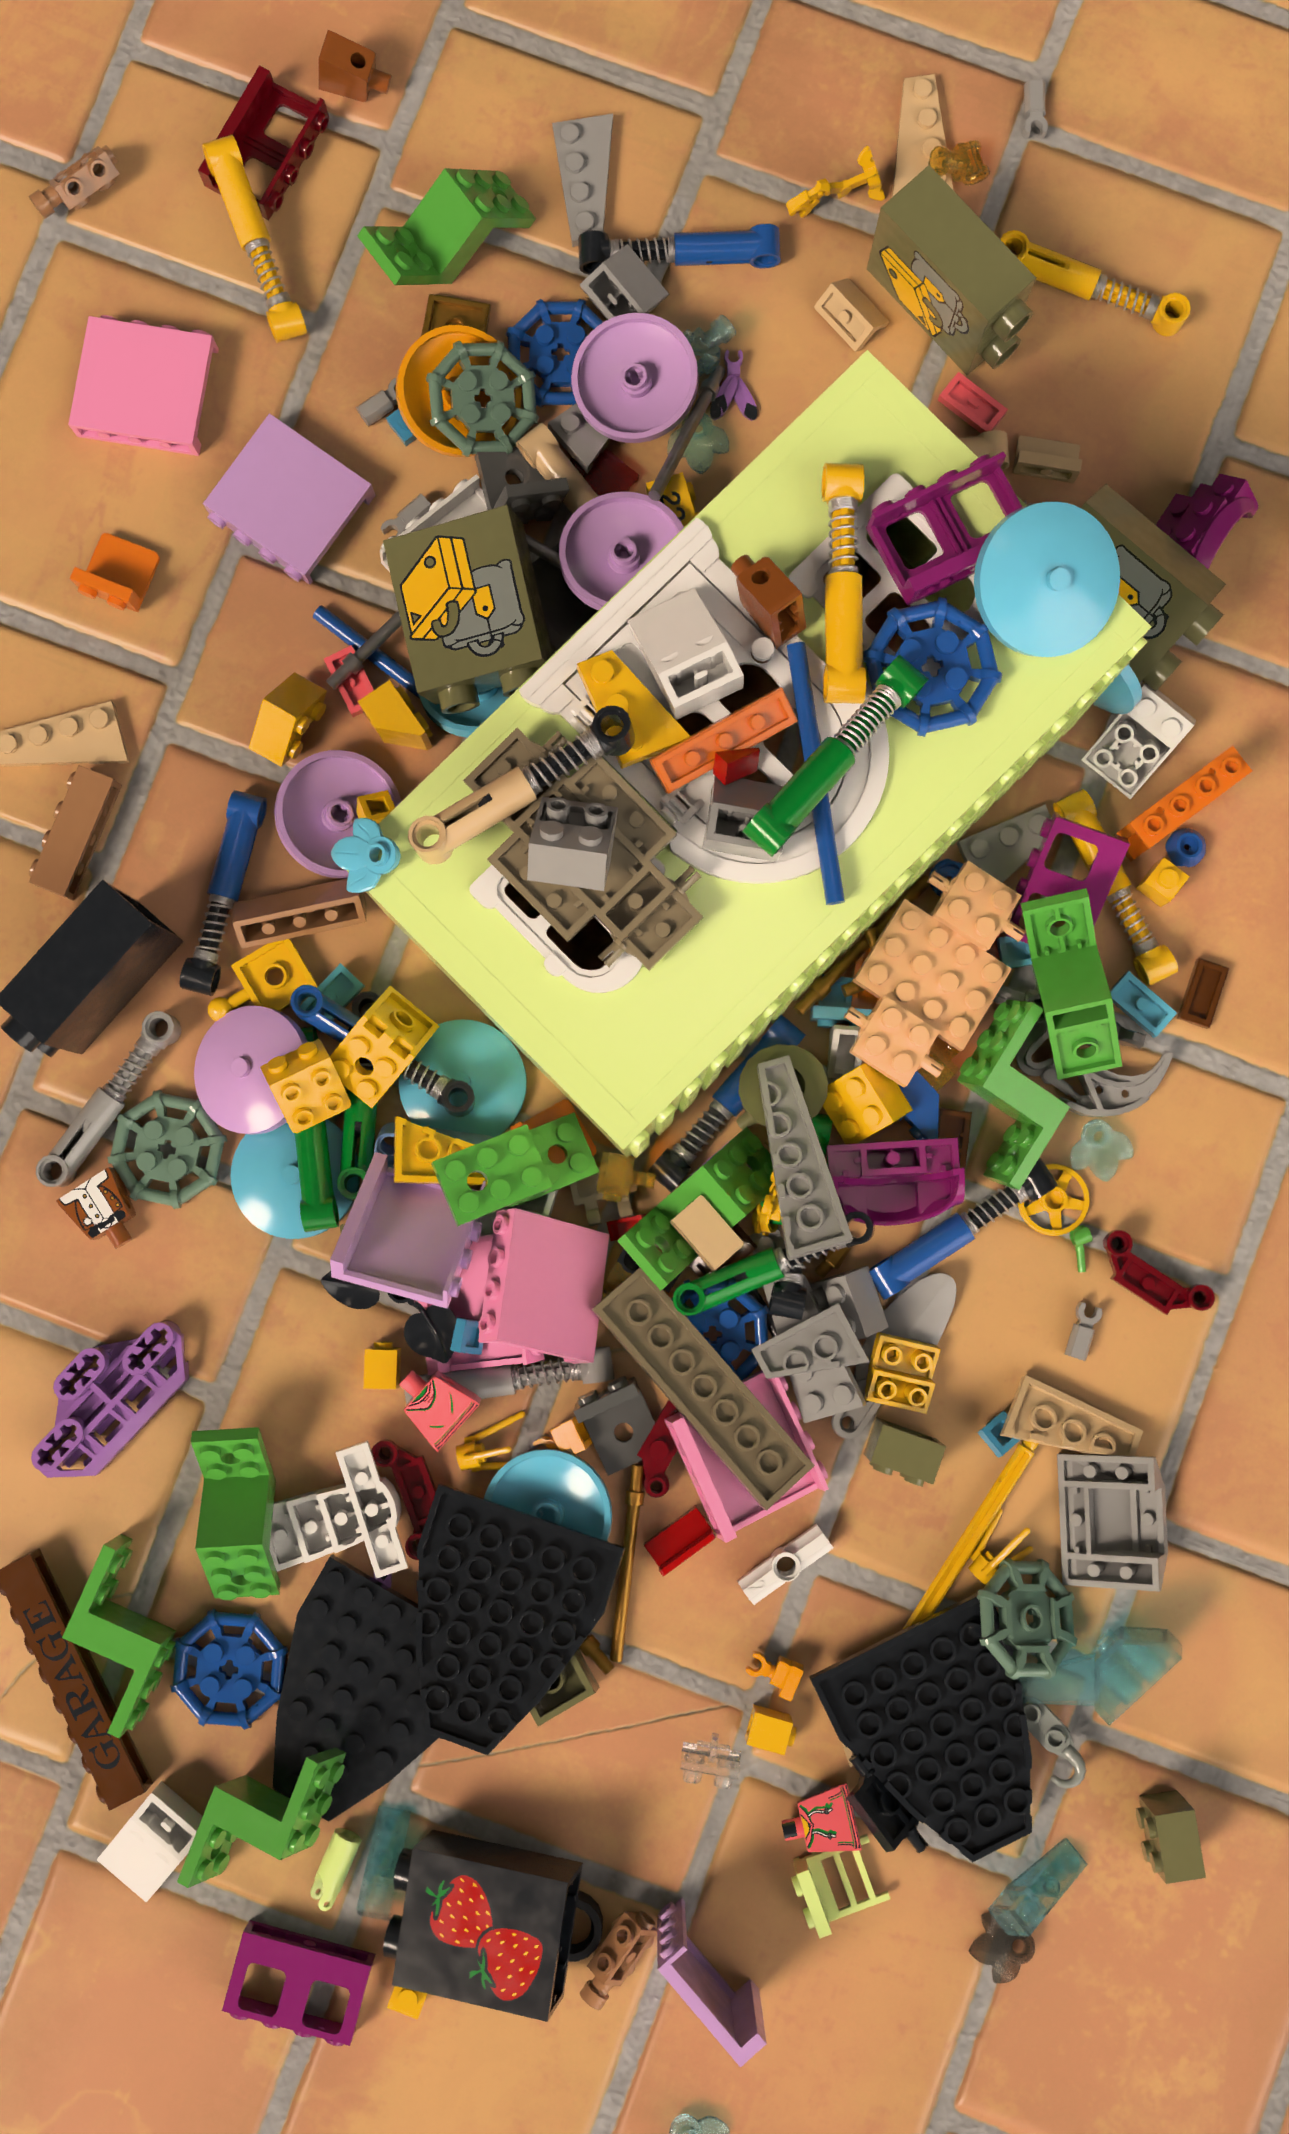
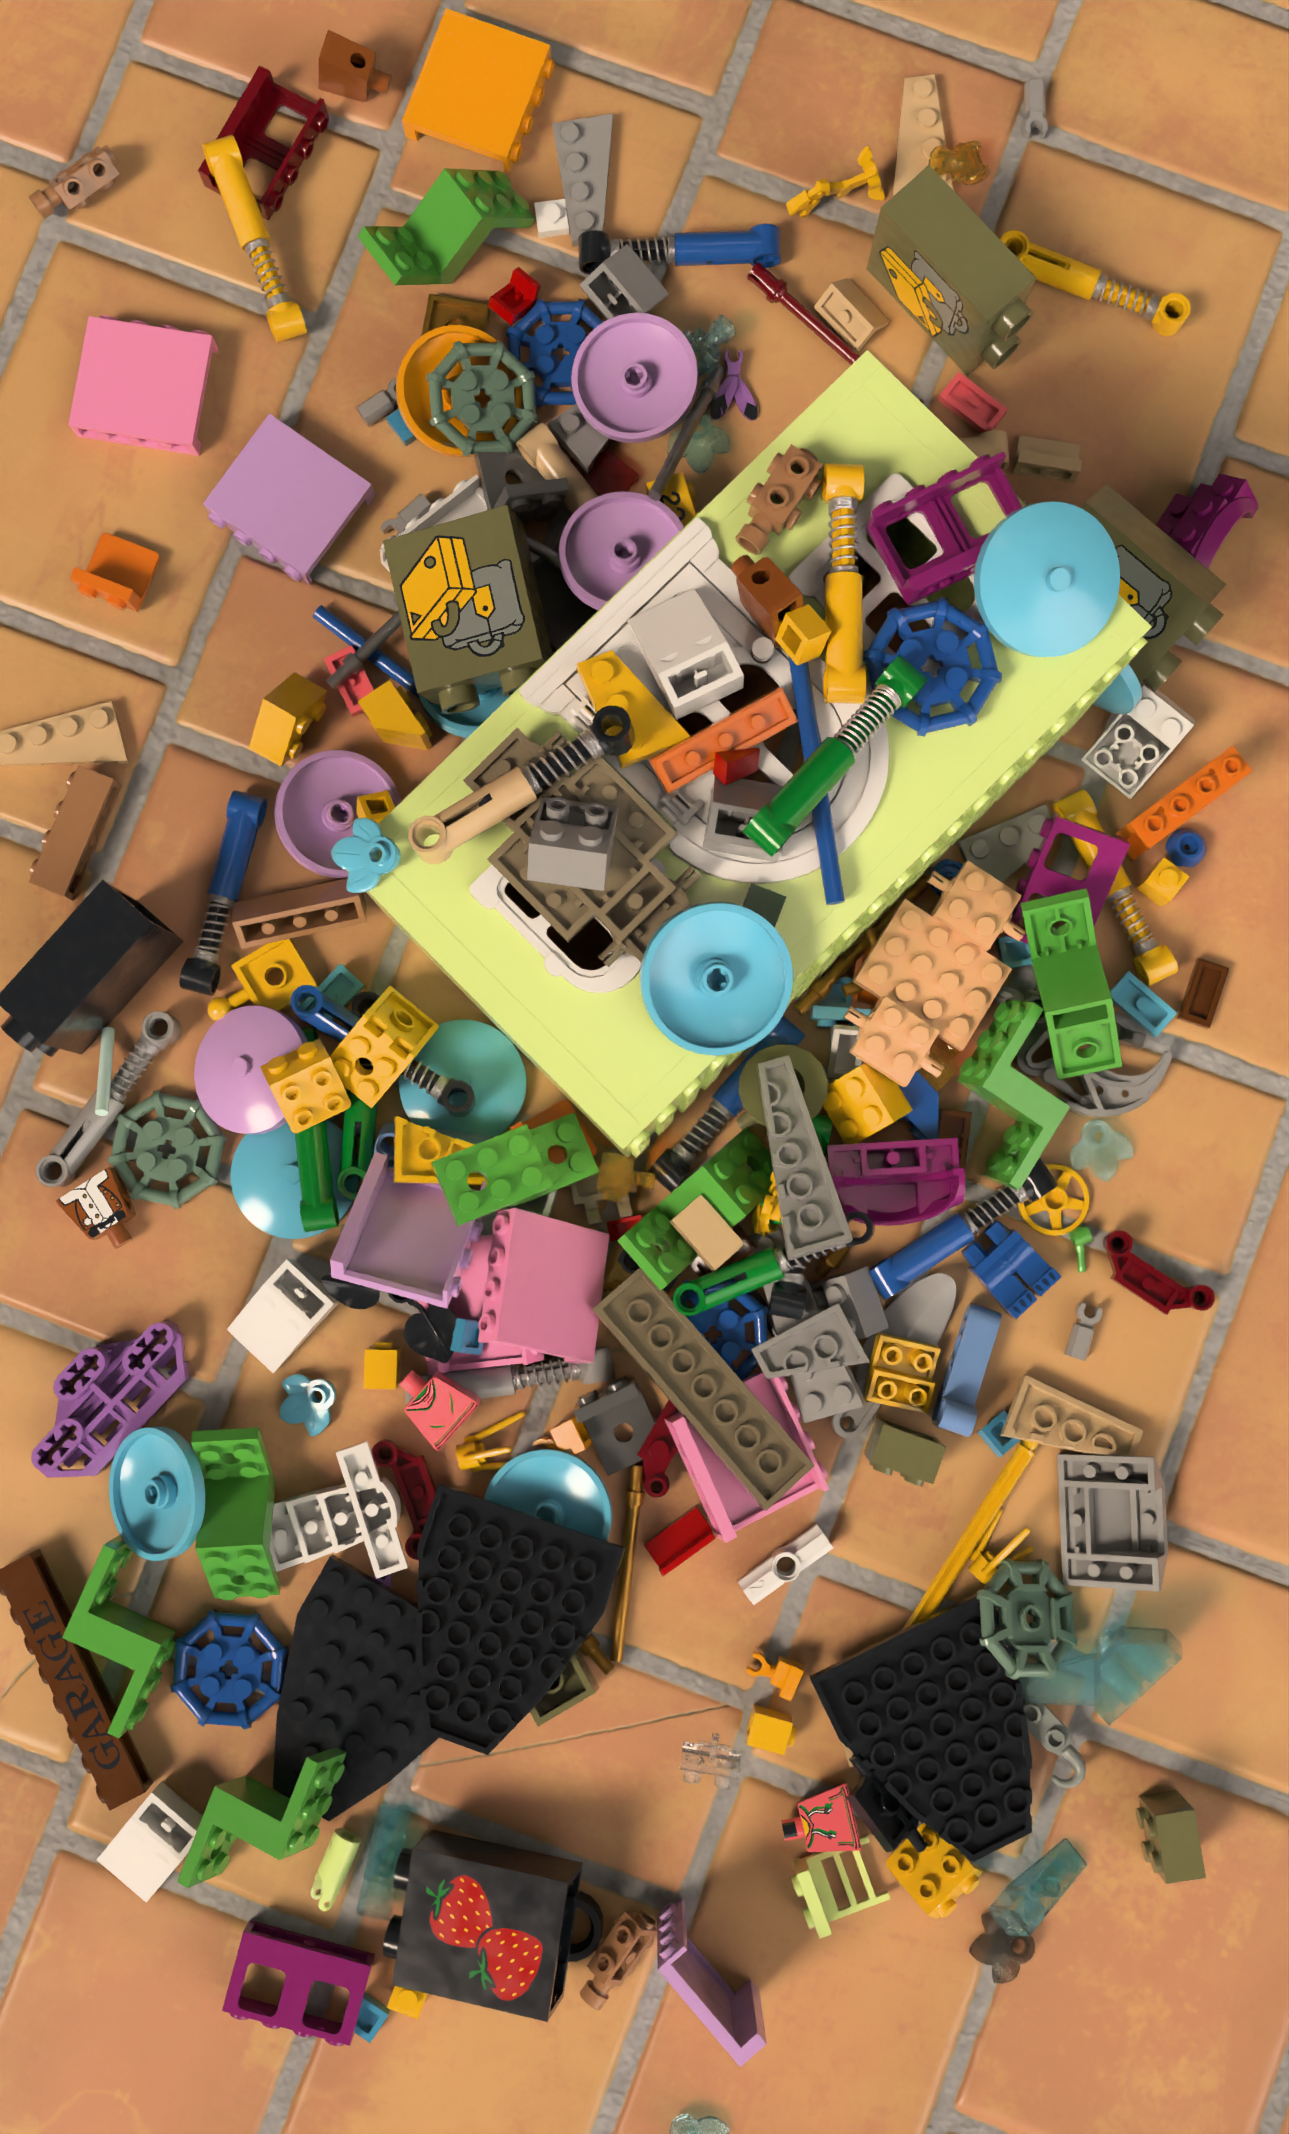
none -> light aqua bar [95,1027,115,1116]
none -> medium azure dish [109,1426,206,1561]
none -> white slope [227,1258,340,1373]
none -> medium azure plate [280,1374,336,1436]
none -> dark azure plate [354,1993,390,2043]
none -> light orange panel [402,8,555,173]
none -> red bracket [488,267,541,325]
none -> white plate [534,199,569,238]
none -> medium azure dish [640,902,793,1056]
none -> medium nougat brick [736,444,823,555]
none -> dark green tile [742,883,786,928]
none -> dark red bar [747,262,924,404]
none -> yellow plate [775,604,831,666]
none -> yellow bracket [886,1823,983,1919]
none -> medium blue beam [932,1303,1001,1437]
none -> blue hips [961,1220,1062,1319]

